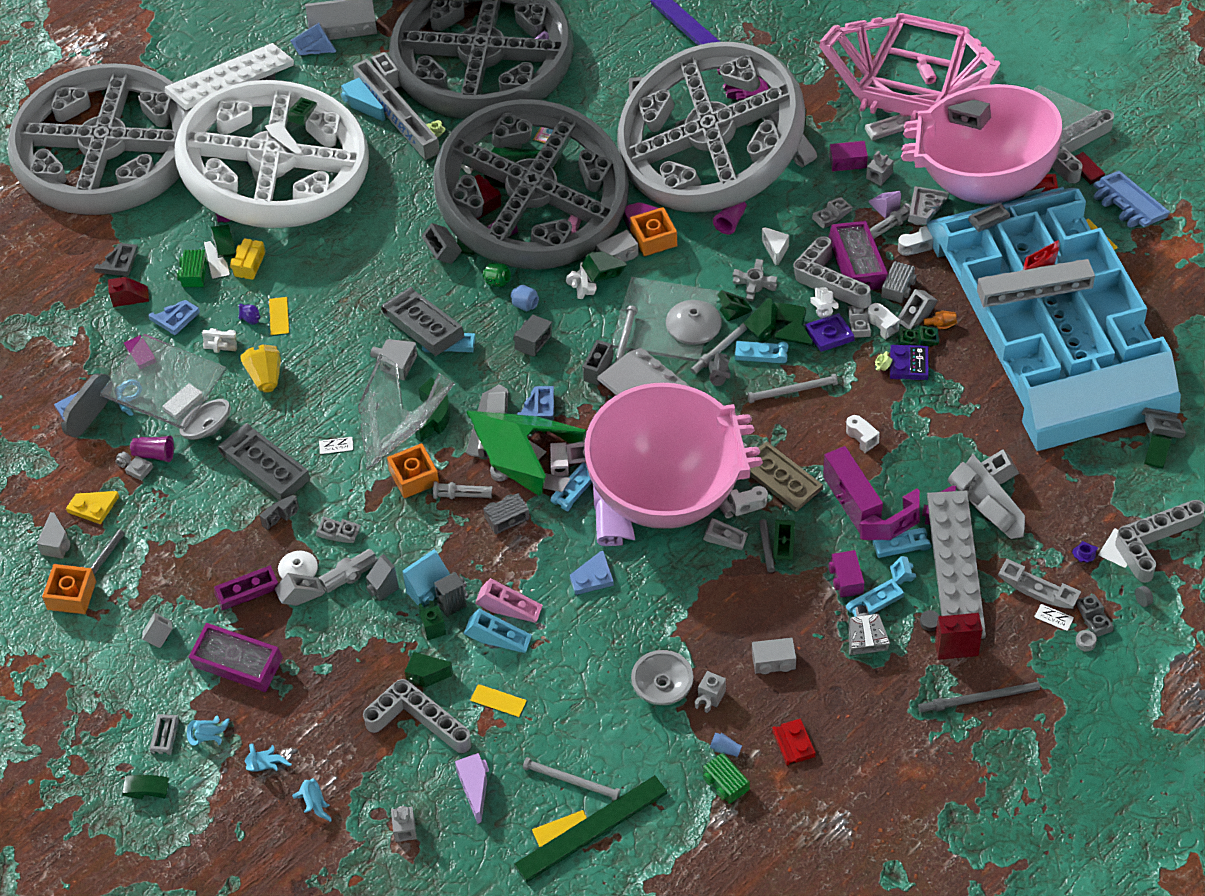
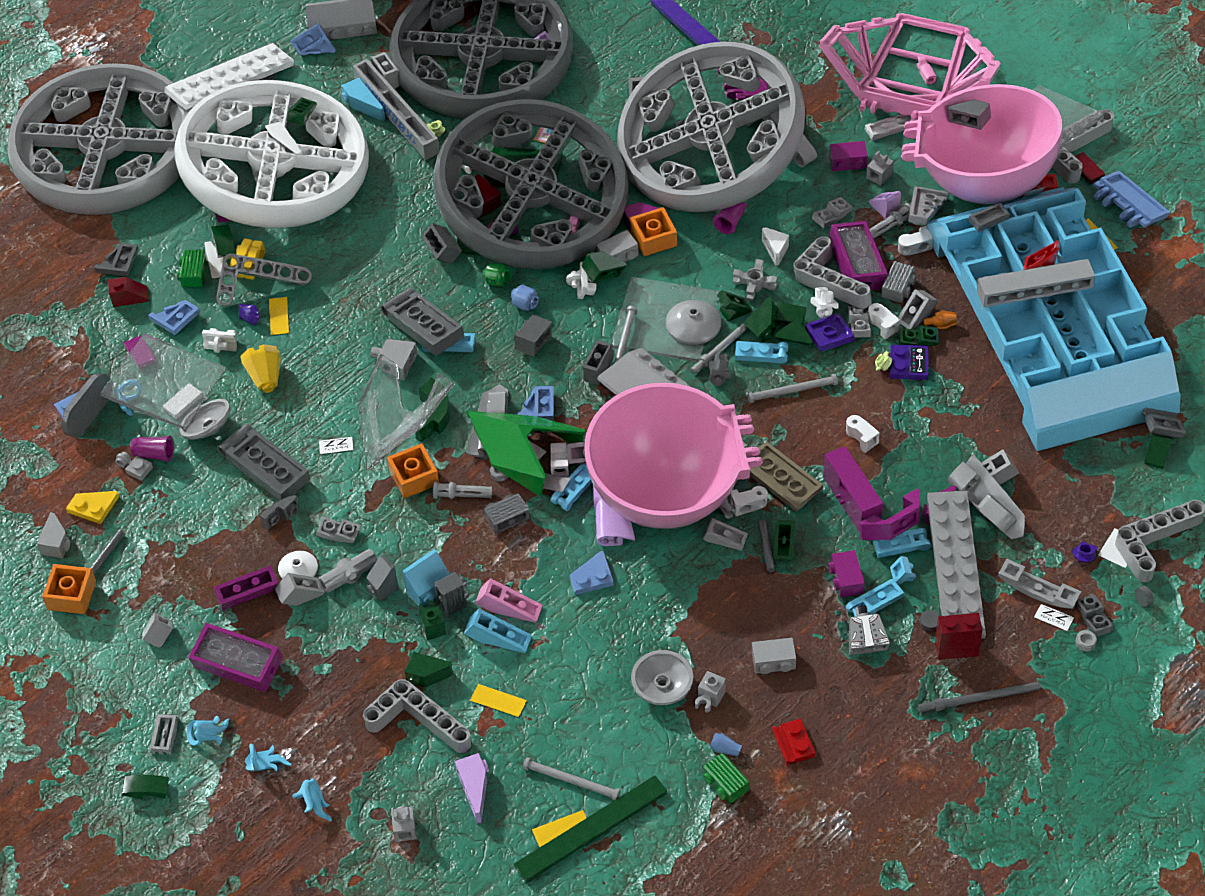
none -> light grey beam [216,254,312,307]

